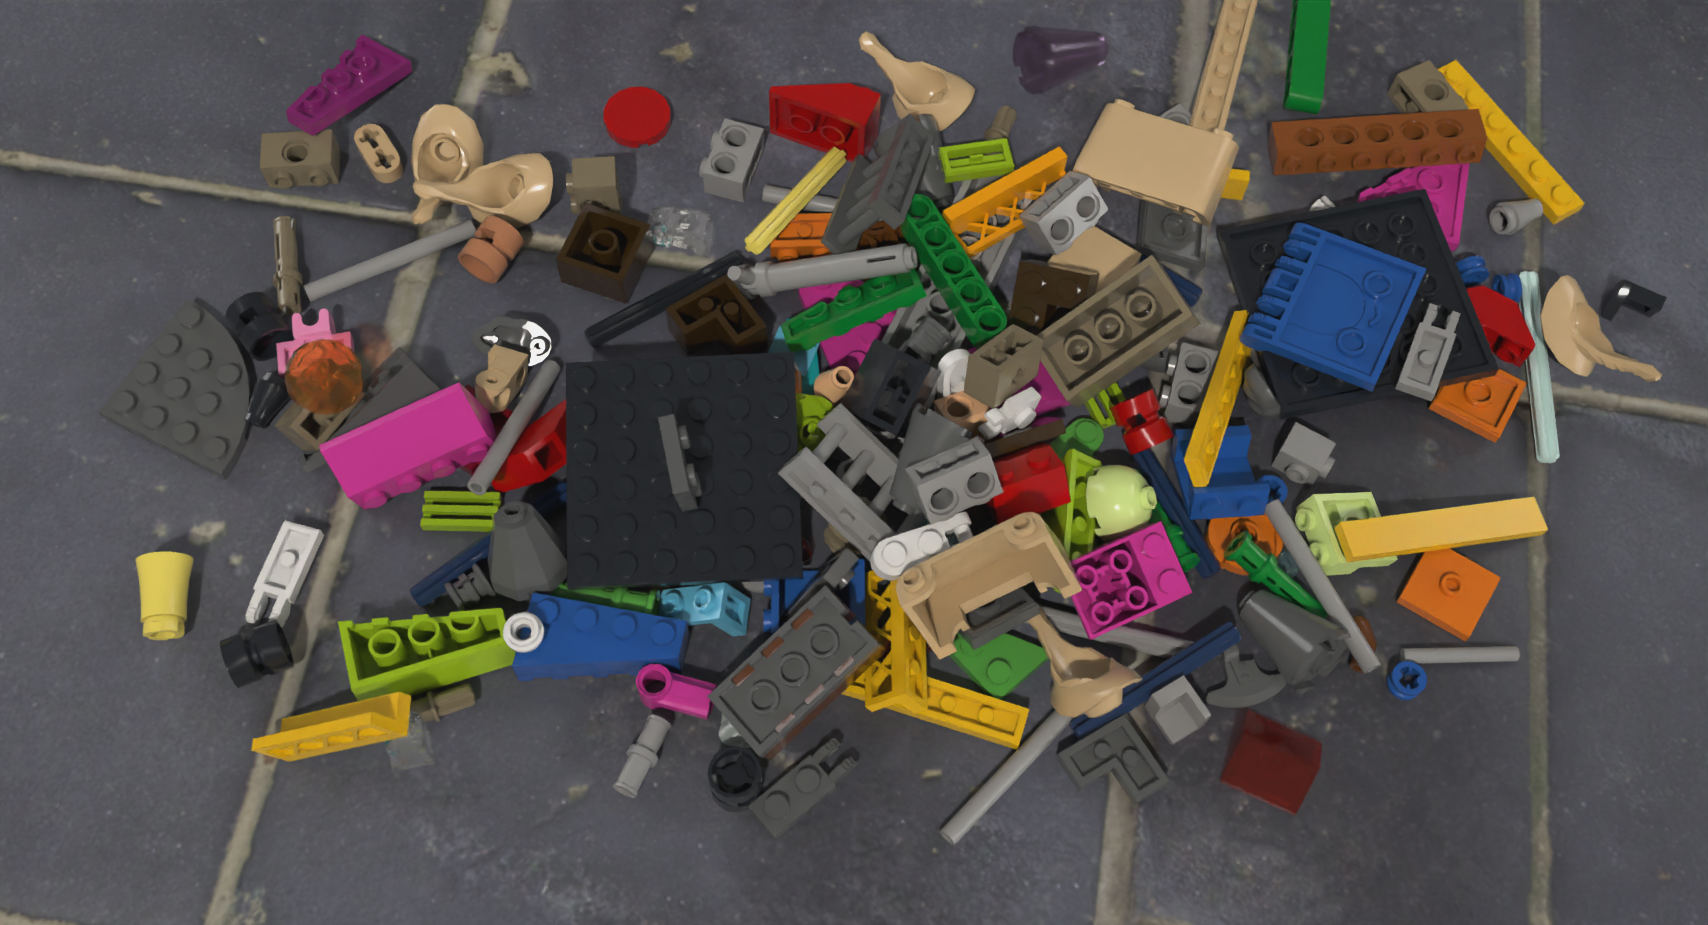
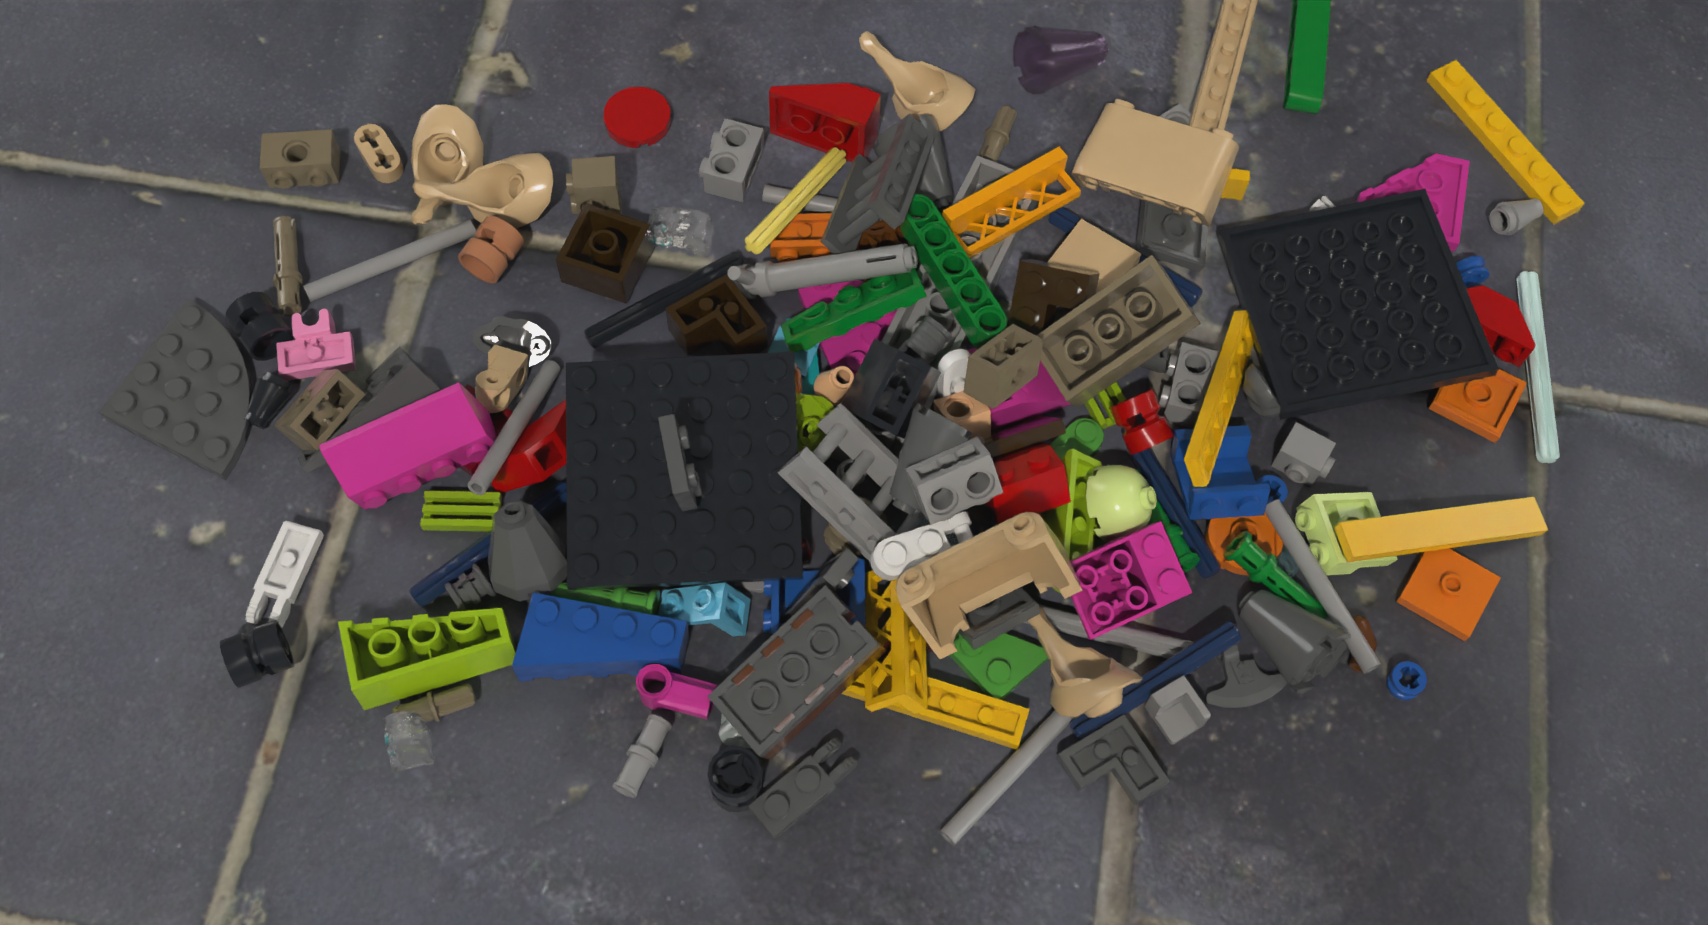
light yellow plant [135,552,194,640] -> none
yellow fence [251,692,411,762] -> none
clear orange tile [284,339,363,415] -> none
magenta wing [286,34,412,136] -> none
white plate [503,612,544,653] -> none
lime tile [938,138,1015,183] -> none
white plate [978,387,1042,439] -> none
light grey brick [1019,171,1109,255] -> none
clear red slope [1219,710,1322,816] -> none
blue hinge [1240,223,1426,392] -> none
dark orange brick [1267,109,1488,176] -> none
dark tan brick [1387,60,1469,114] -> none
light grey hinge [1395,303,1461,402] -> none
light grey bar [1400,646,1520,664] -> none
blue bush [1491,273,1522,304] -> none
tan hat [1540,275,1662,382] -> none
black tile [1601,279,1667,321] -> none

